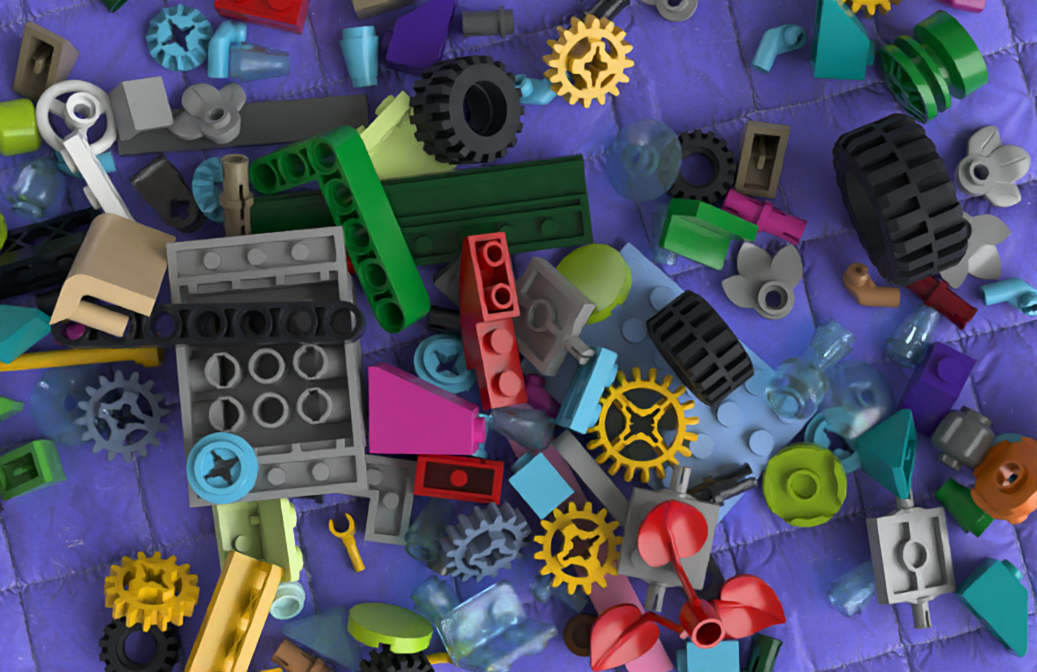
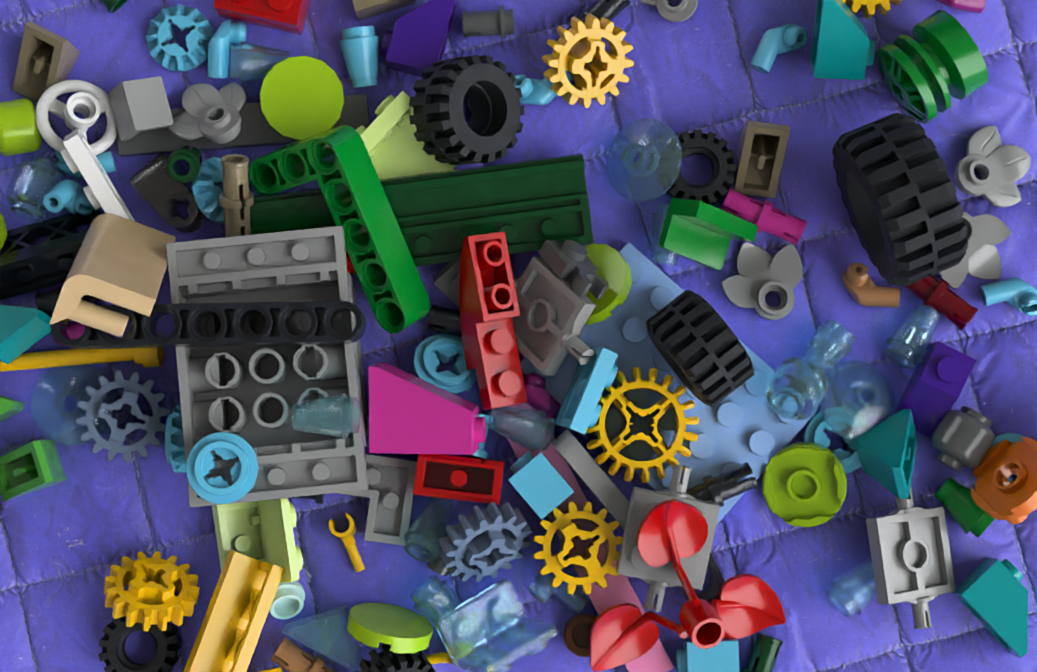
none -> medium azure arm [43,179,94,216]
none -> medium azure gear [165,405,186,473]
none -> dark green pin [166,146,202,183]
none -> lime tile [260,56,344,141]
none -> clear light blue cone [291,393,360,438]
none -> dark grey plate [538,239,609,299]

